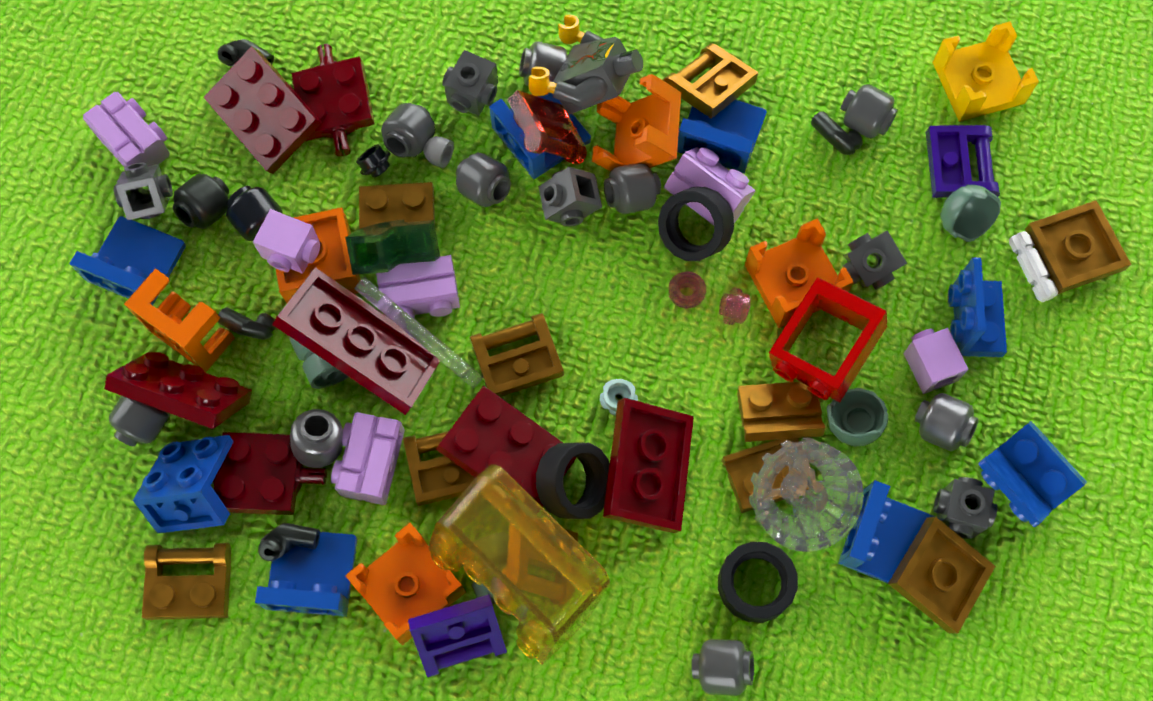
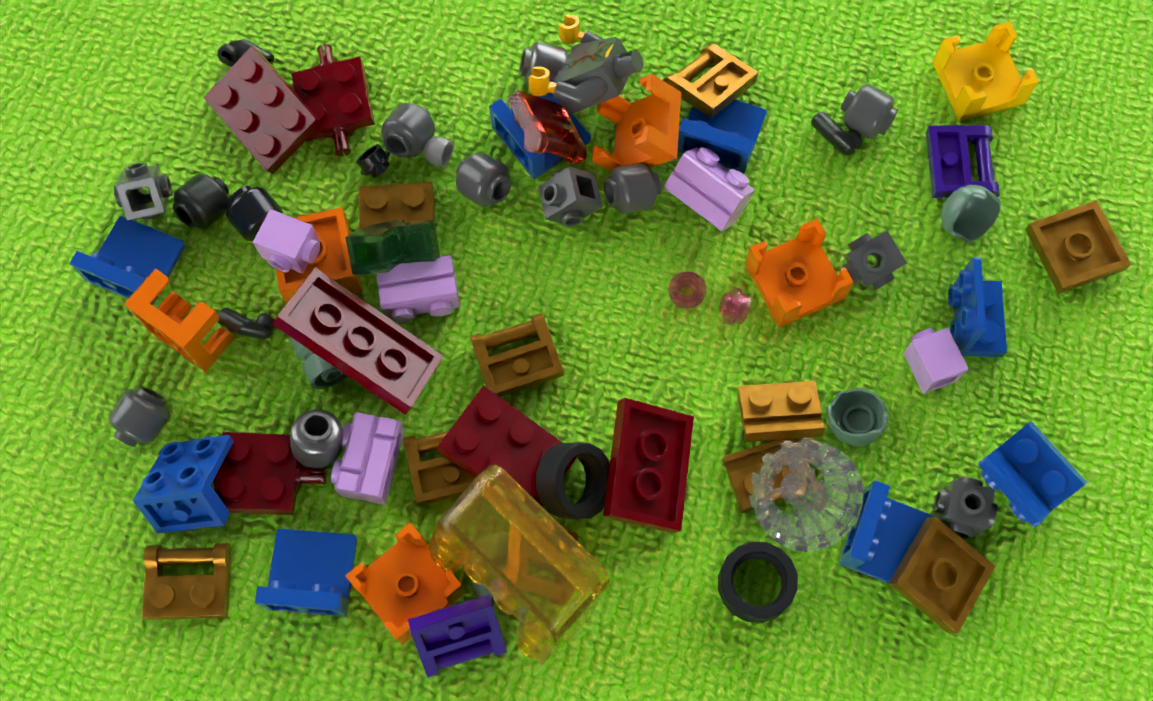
lavender brick [83,92,170,168] -> none
dark red plate [104,352,252,429] -> none
pearl dark grey arm [258,523,320,561] -> none
clear bar [354,277,483,389] -> none
dark grey brick [442,50,498,116] -> none
light aqua plate [600,379,638,416] -> none
black tyre [658,187,734,261] -> none
dark grey head [692,639,754,696] -> none
red window [769,277,887,403] -> none
flat silver head [915,393,979,451] -> none
white axle [1009,231,1058,302] -> none

